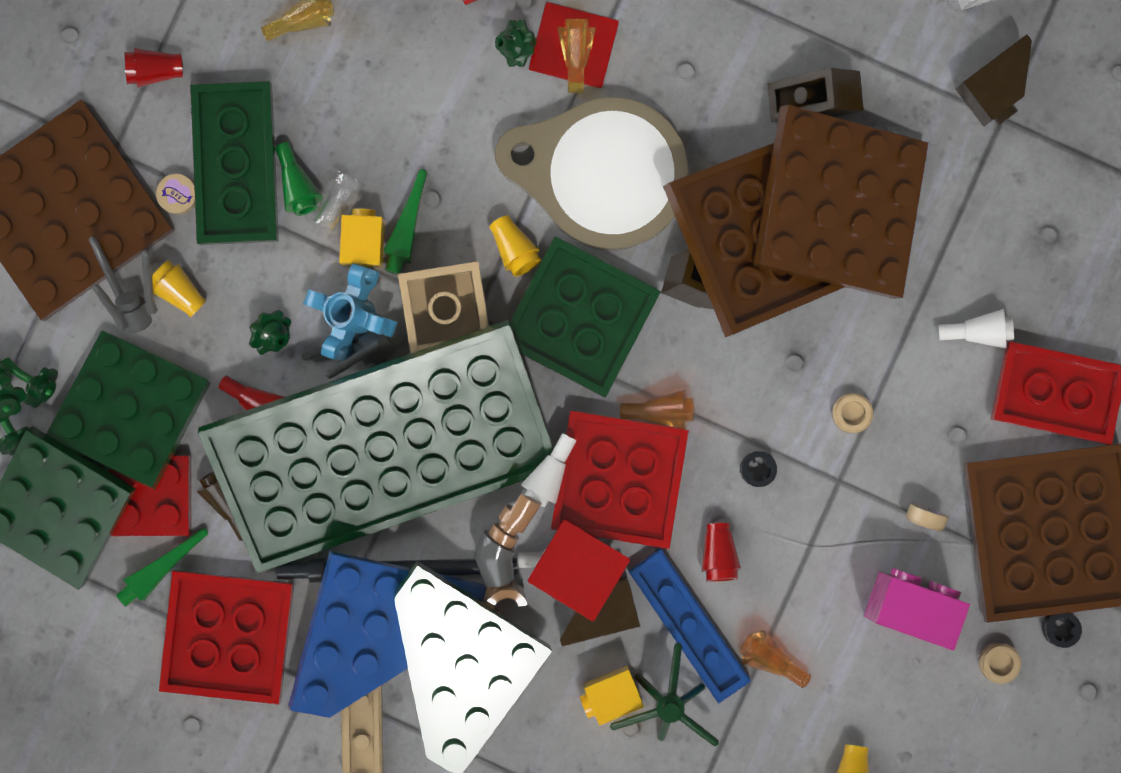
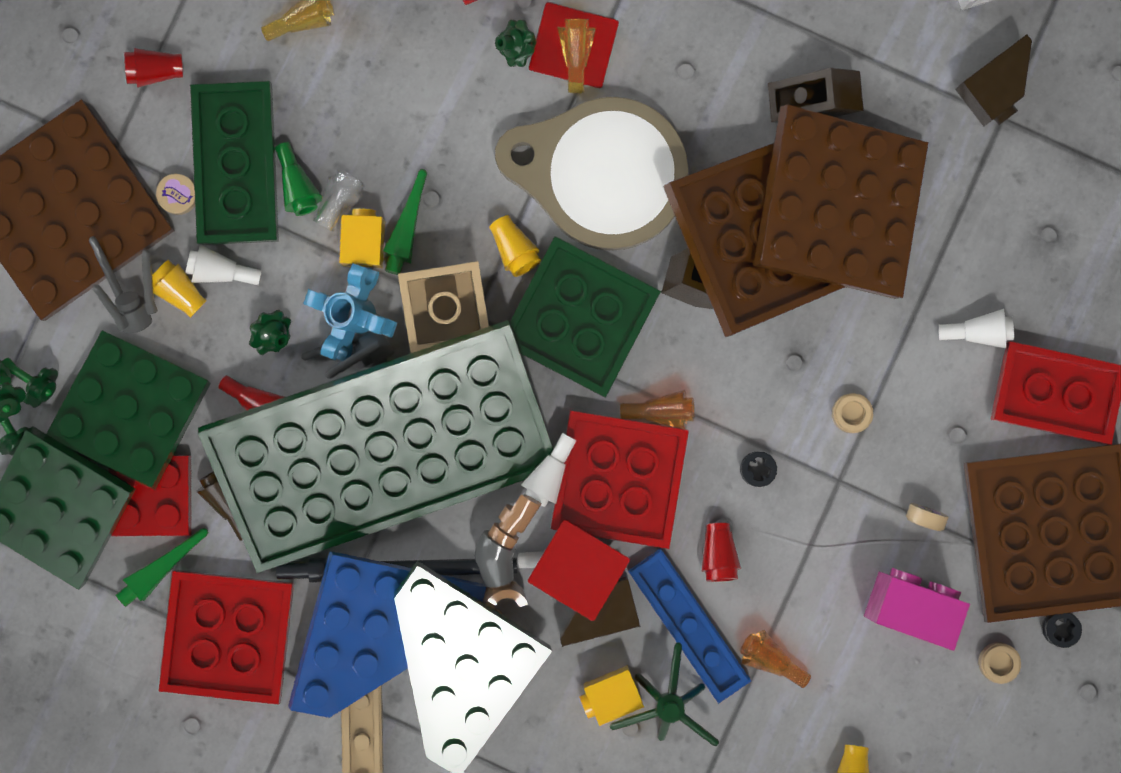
none -> white cone [185,244,262,285]

